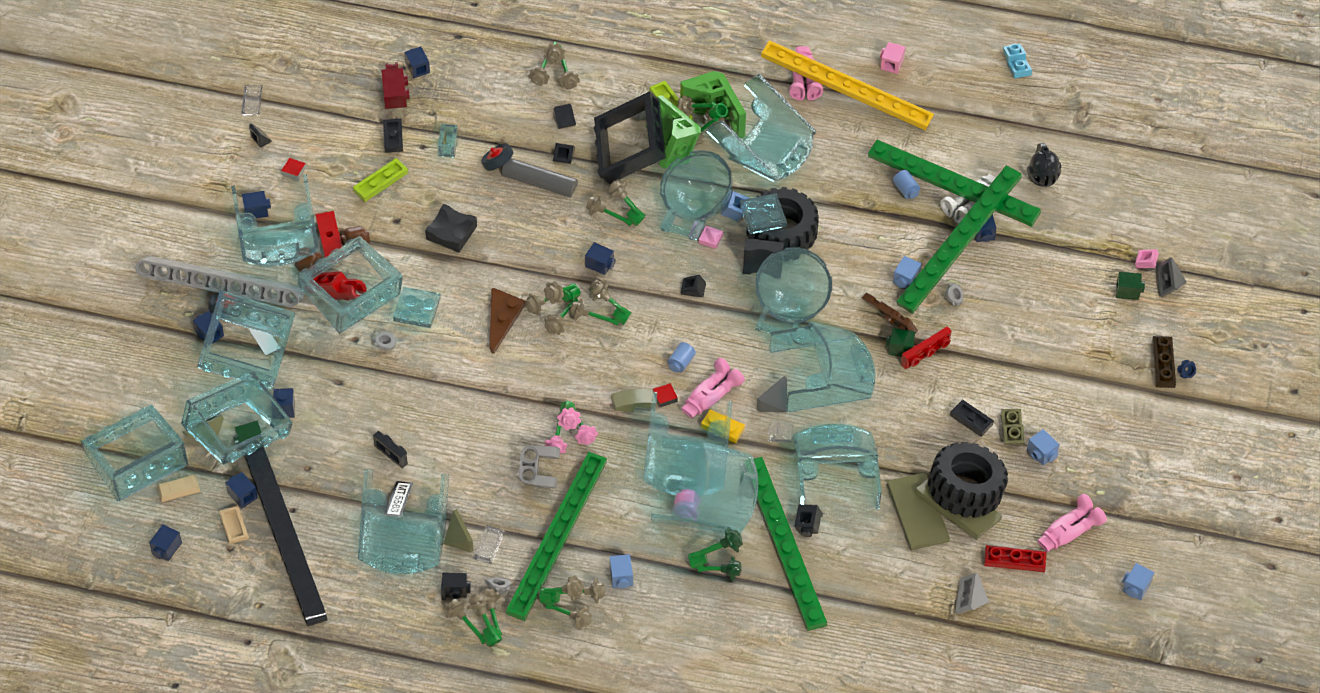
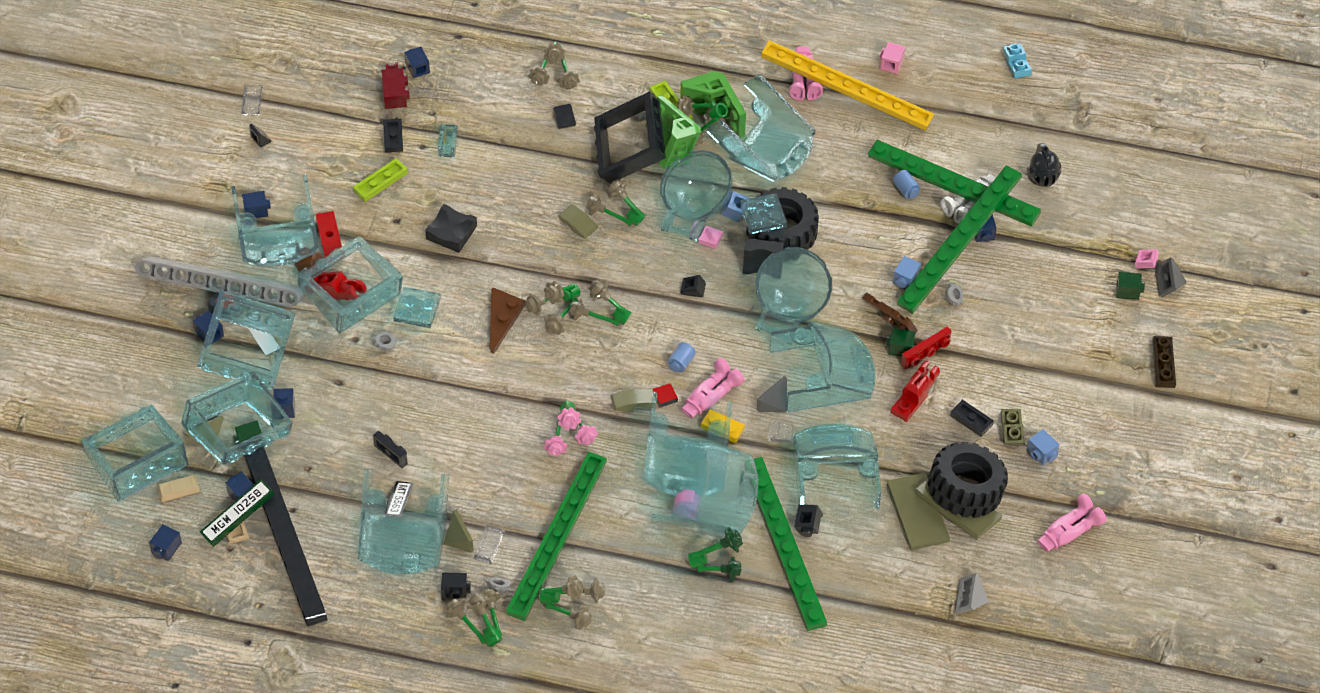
red tile [281,158,306,180] -> none
reddish brown head [341,226,370,252] -> none
black wheel [481,143,514,171] -> none
dark grey brick [502,158,578,198] -> none
light grey piece [519,445,560,489] -> none
black slope [553,143,575,164] -> none
dark blue brick [585,242,616,275] -> none
medium blue brick [610,554,633,588] -> none
red tile [984,545,1047,573] -> none
medium blue brick [1122,563,1155,600] -> none
dark blue plate [1177,360,1196,379] -> none
none -> tile [200,479,275,547]
none -> olive slope [558,204,599,239]
none -> red plate [890,360,940,422]

